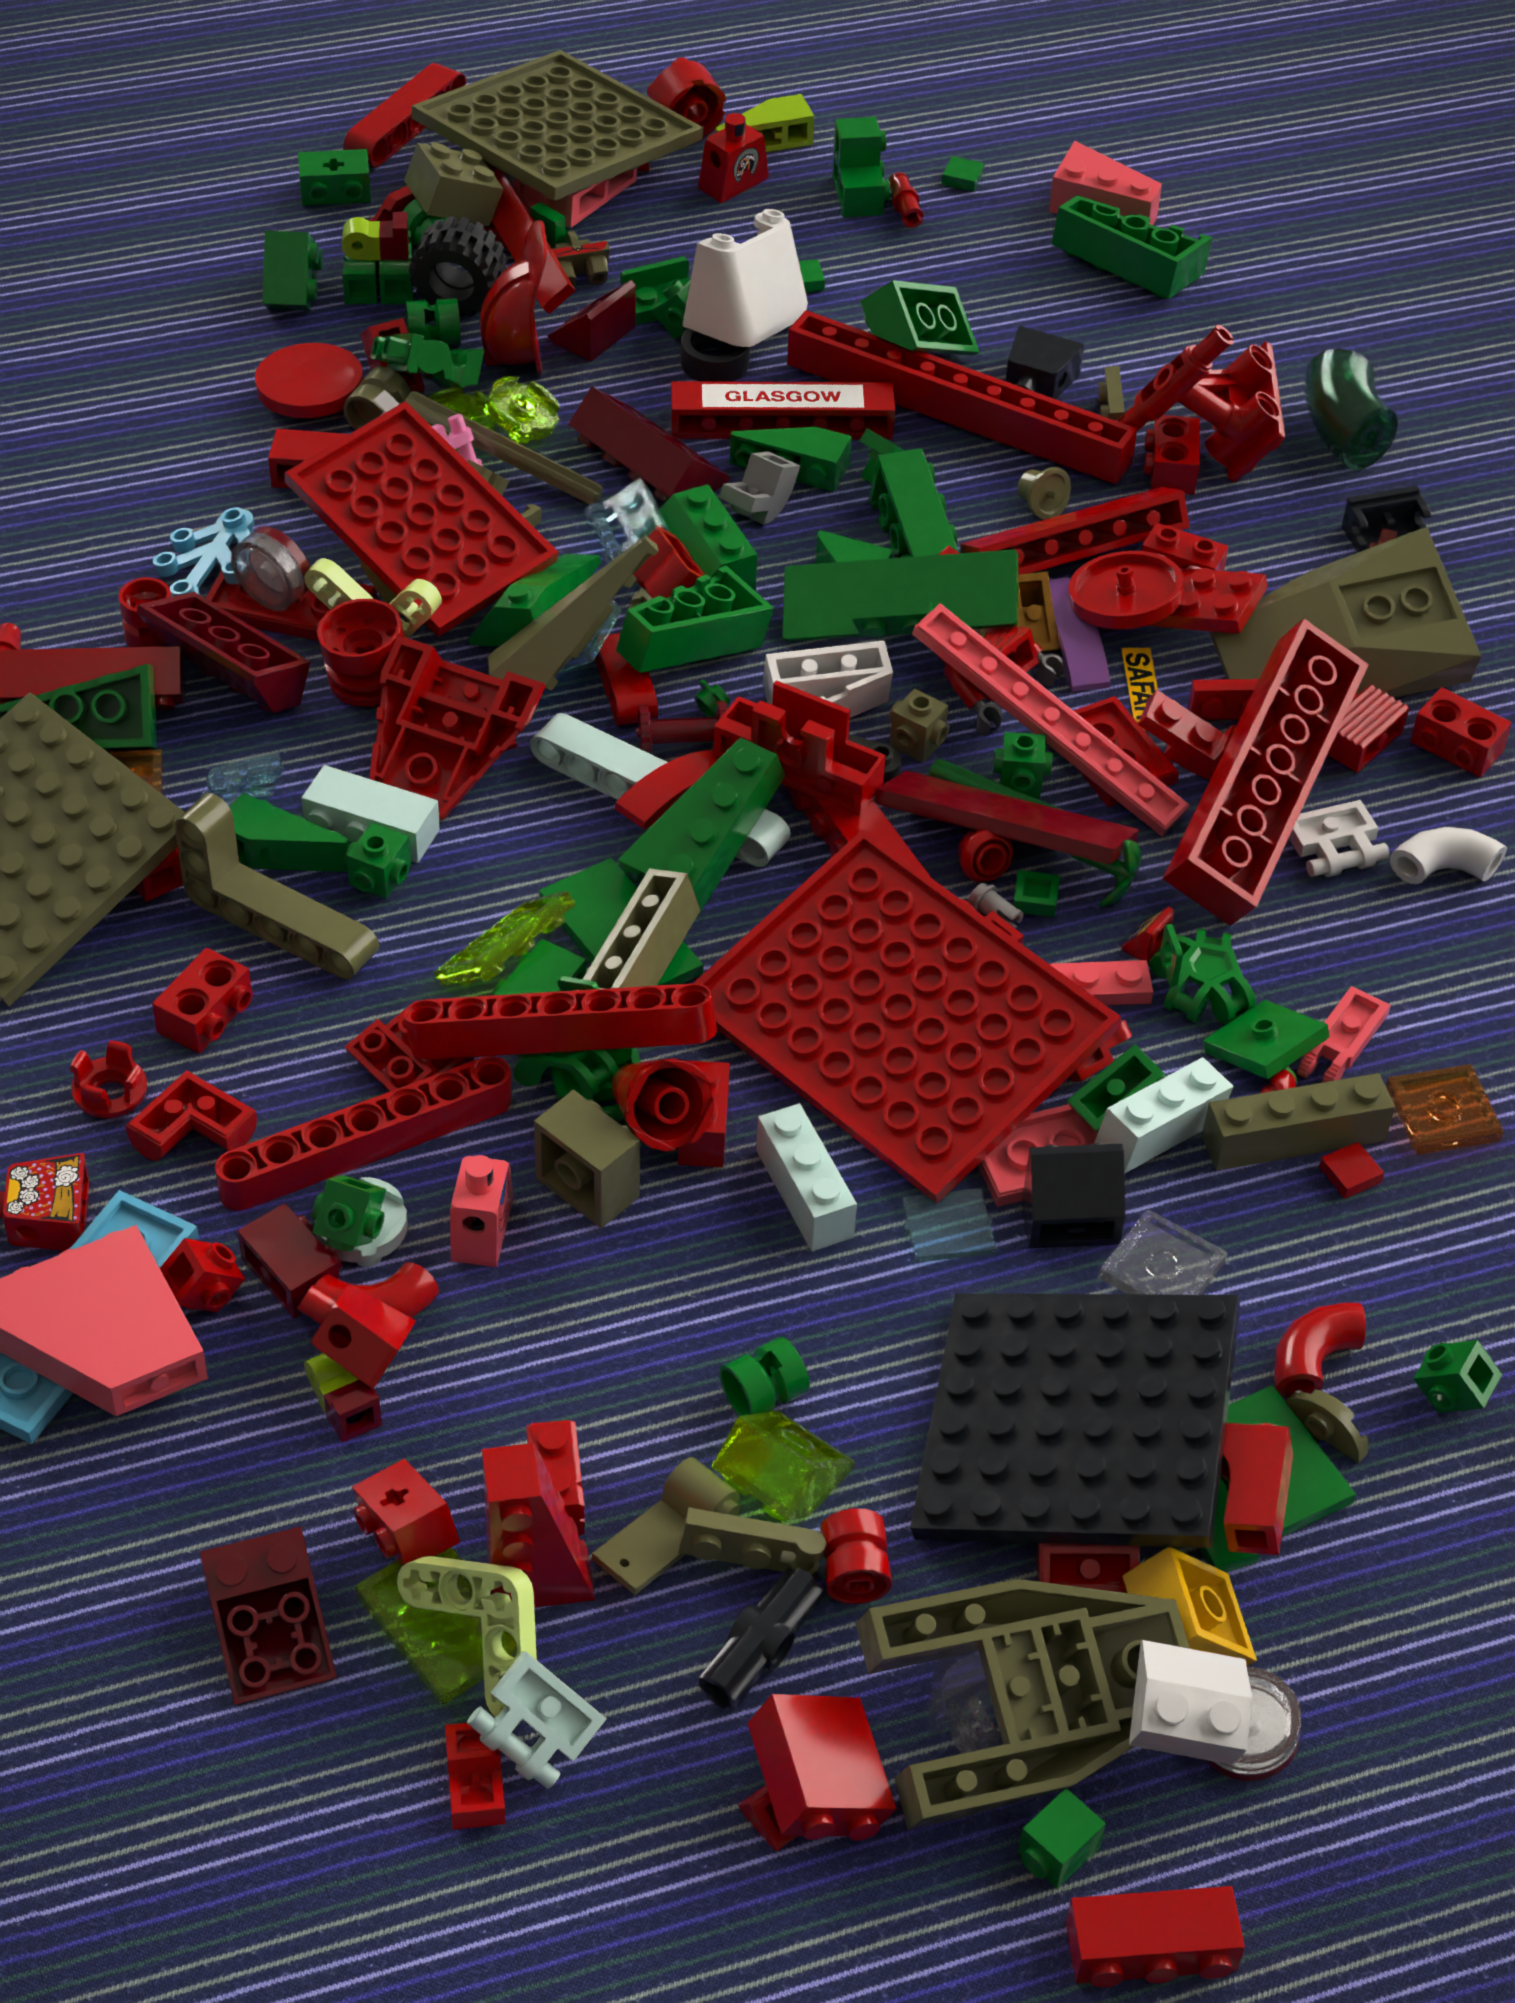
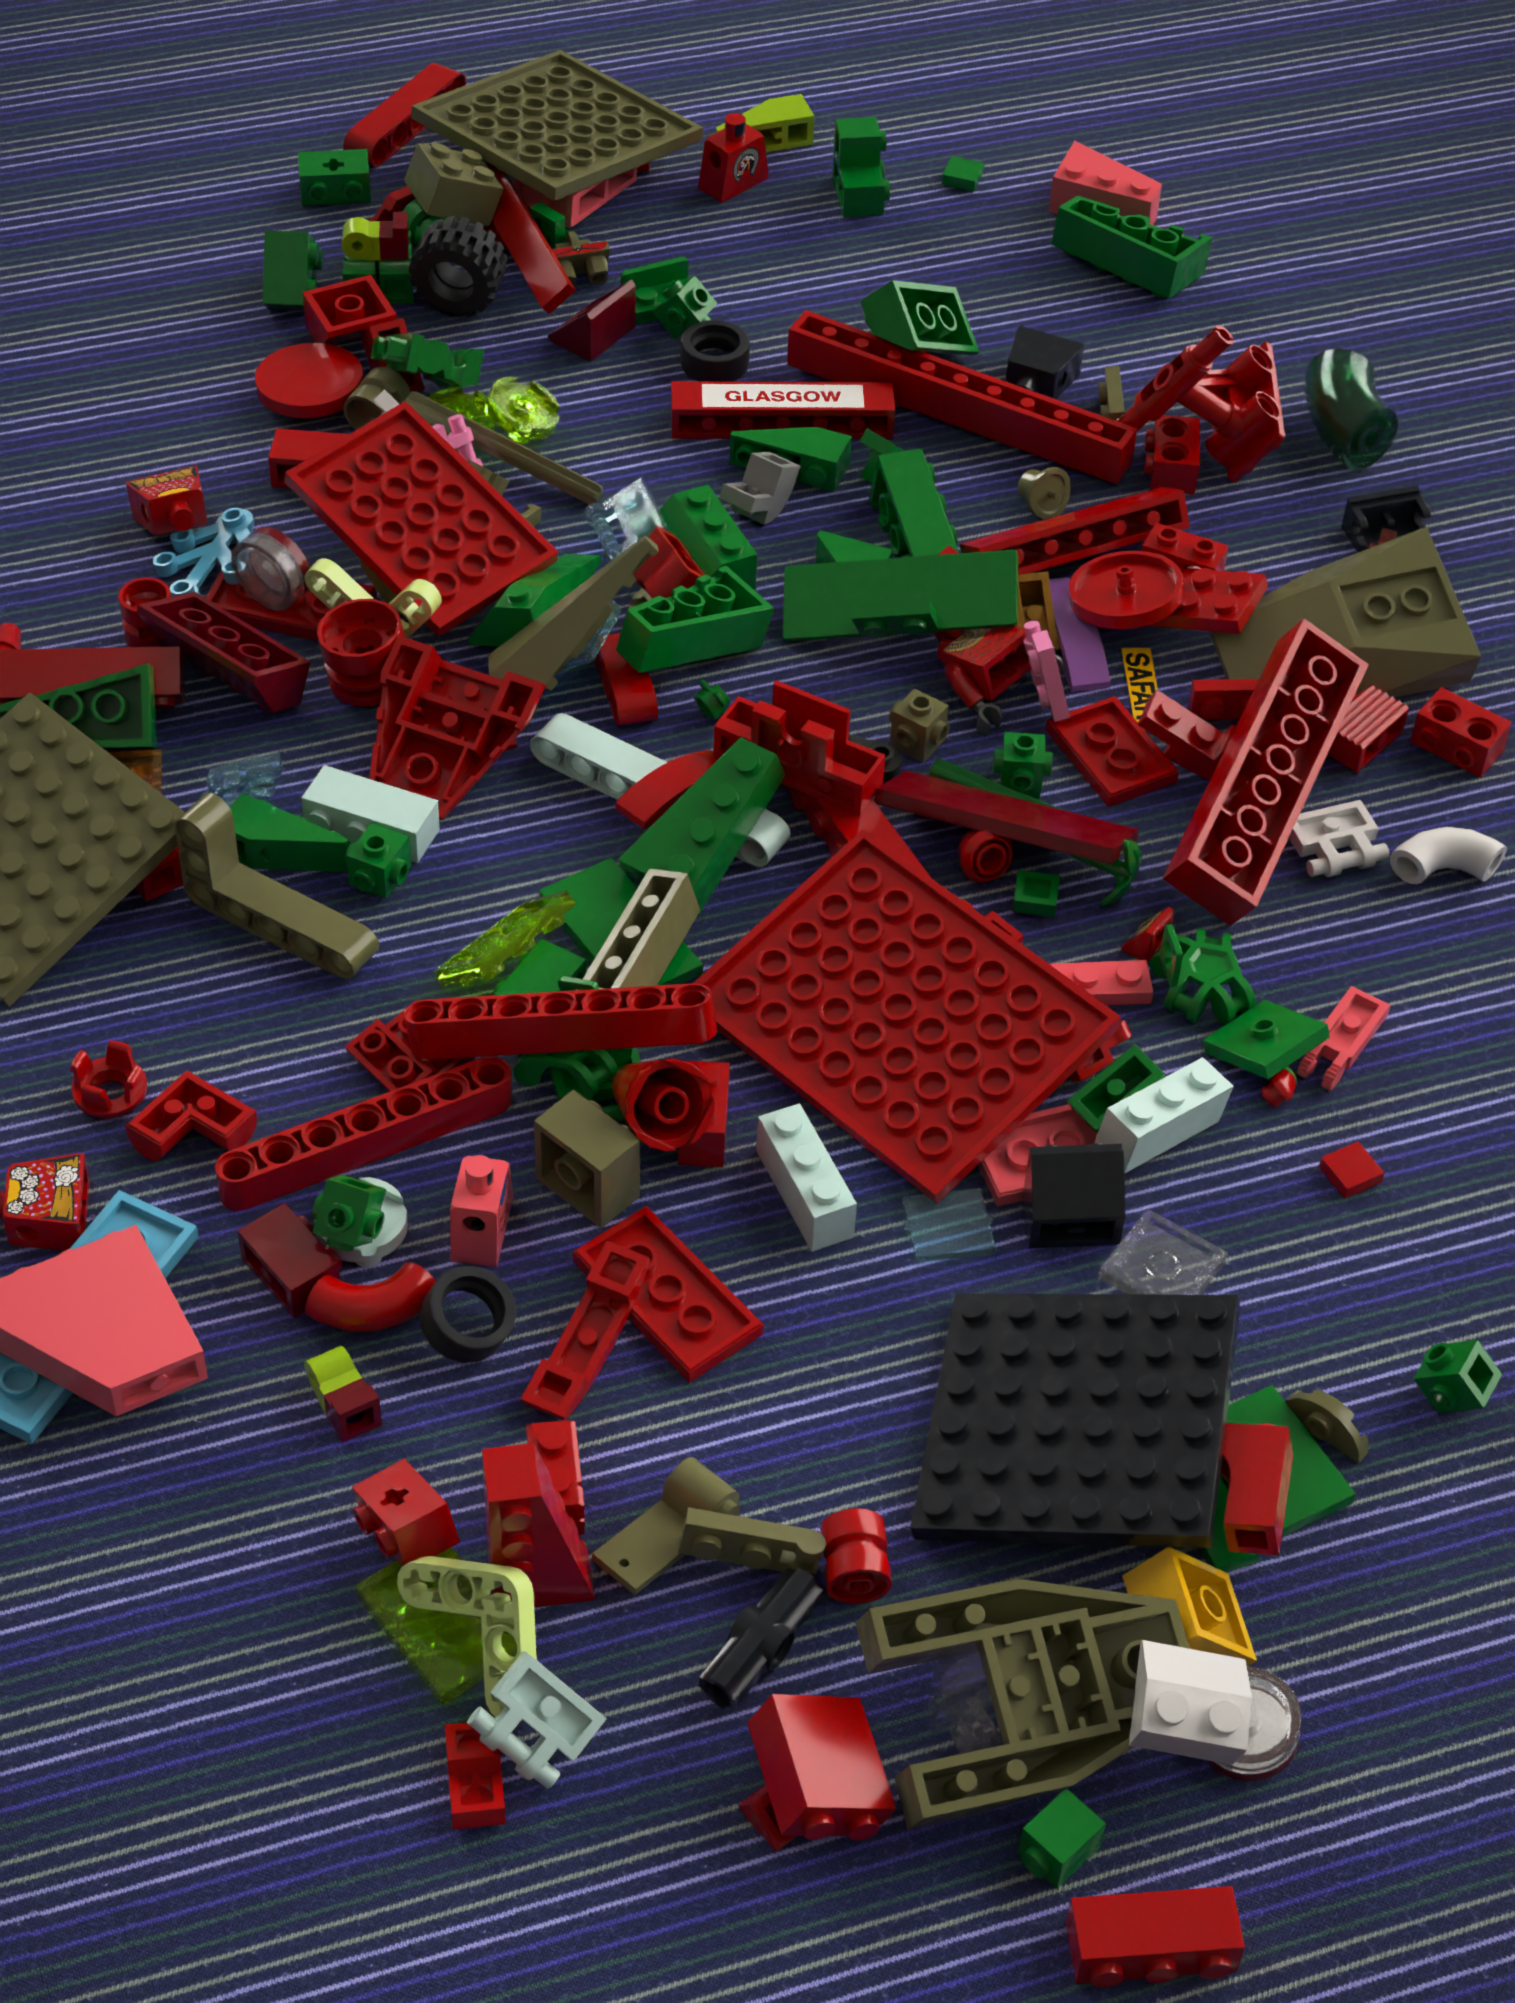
red brick [152,947,253,1054] -> none
red brick [160,1238,245,1313] -> none
dark red slope [199,1526,337,1705] -> none
red torso [297,1285,416,1389] -> none
green wheel [406,298,461,347] -> none
red piece [480,220,547,375] -> none
dark red slope [568,386,731,503] -> none
dark red hose [636,701,727,754] -> none
red brick [647,57,726,138] -> none
white windscreen [682,209,808,347] -> none
clear neon green slope [711,1410,856,1522] -> none
green wheel [719,1337,810,1422] -> none
white wedge [763,641,893,718] -> none
green tile [799,259,825,293] -> none
red pin [888,172,924,228] -> none
coral tile [912,603,1190,837] -> none
light grey pin [968,883,1024,929] -> none
red slope [1036,1543,1140,1593] -> none
olive brick [1202,1073,1395,1171] -> none
red cylinder [1274,1302,1366,1398] -> none
clear orange tile [1386,1064,1504,1155] -> none
none -> red torso [125,466,208,535]
none -> red slope [302,275,397,345]
none -> black tyre [419,1266,517,1363]
none -> red slope [521,1241,650,1420]
none -> red tile [573,1206,764,1383]
none -> bright pink plate [1023,621,1070,722]

